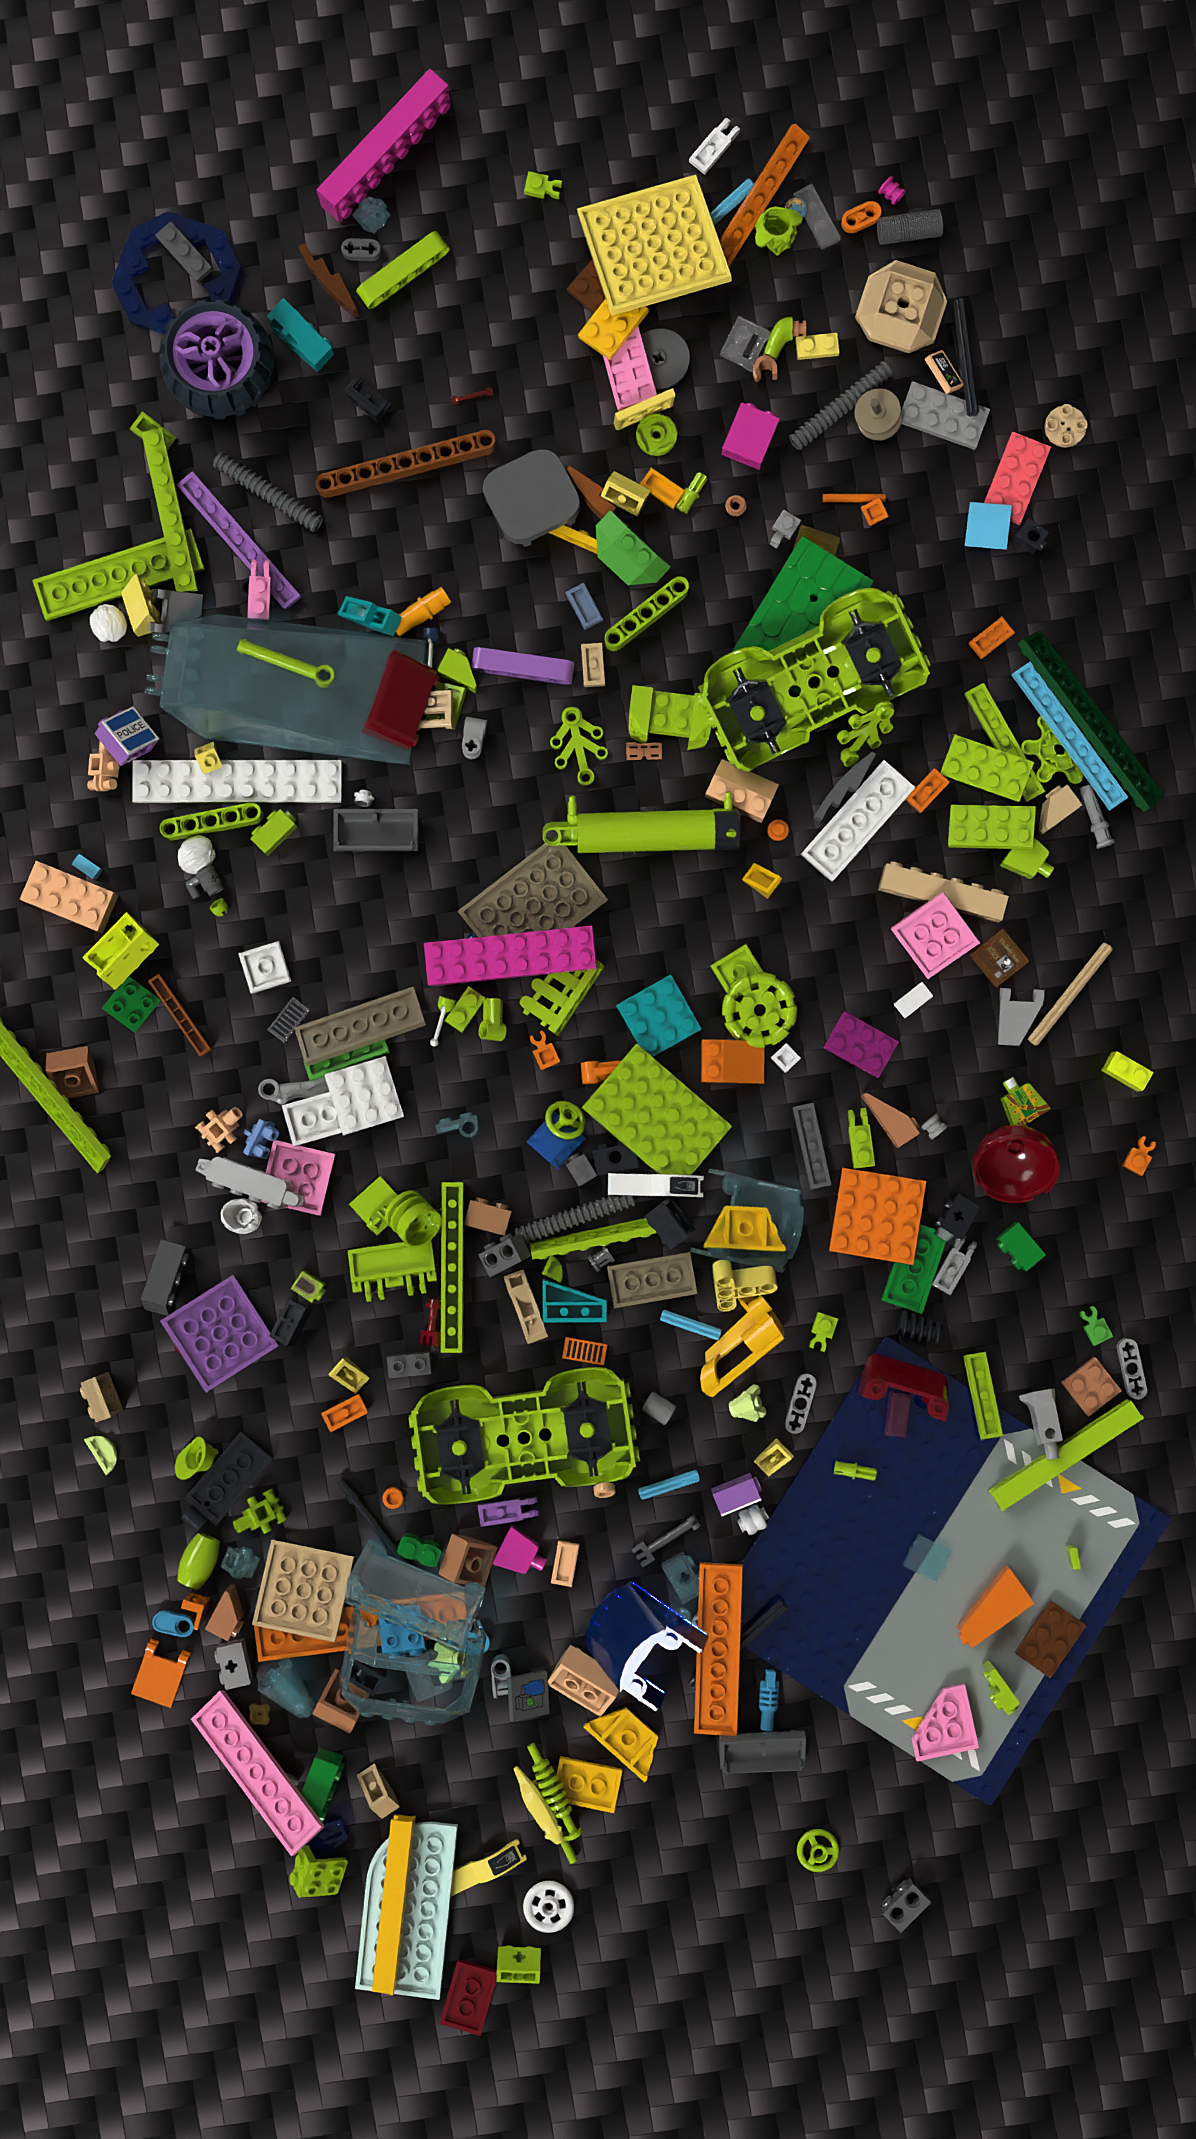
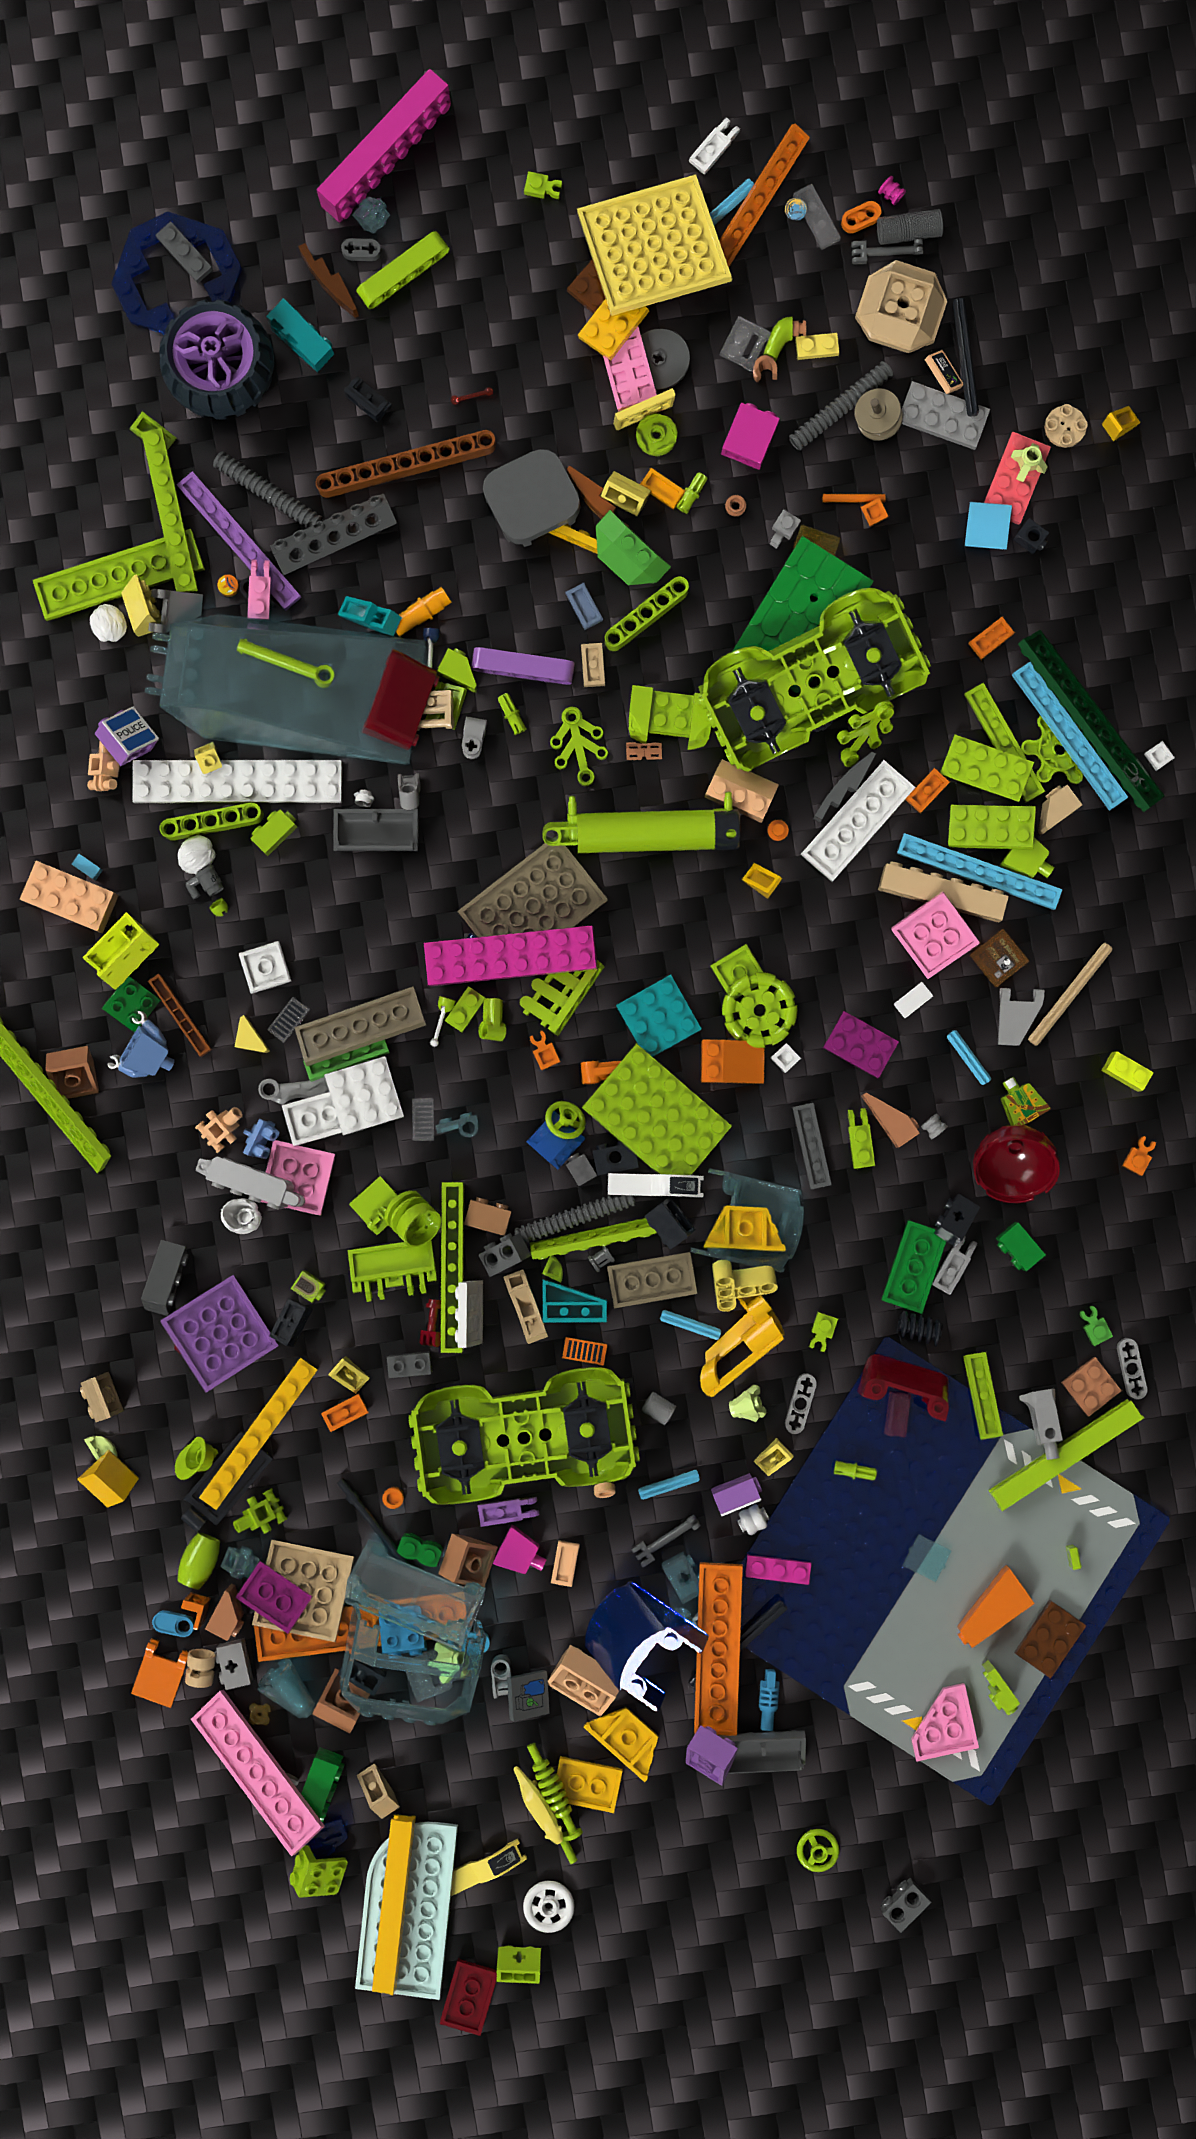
lime piece [755,206,802,256] -> none
orange plate [829,1168,927,1265] -> none
light grey pin [1080,785,1115,849] -> none
none -> yellow slope [78,1450,139,1508]
none -> medium blue torso [108,1011,174,1078]
none -> tan wheel [185,1649,216,1688]
none -> yellow plate [199,1358,318,1510]
none -> tile [217,575,239,597]
none -> light yellow slope [235,1015,270,1053]
none -> magenta plate [235,1561,313,1634]
none -> dark grey brick [270,494,397,575]
none -> light grey piece [398,773,420,810]
none -> clear tile [412,1099,434,1141]
none -> white plate [455,1280,483,1348]
none -> lime axle [498,693,527,735]
none -> medium lavender slope [686,1725,738,1786]
none -> dark pink plate [745,1555,811,1585]
none -> dark grey hinge [851,239,923,264]
none -> medium azure plate [897,833,1062,910]
none -> medium azure axle [947,1030,991,1085]
none -> yellowish green rock [1011,443,1048,482]
none -> yellow slope [1102,406,1140,441]
none -> white tile [1144,741,1174,771]

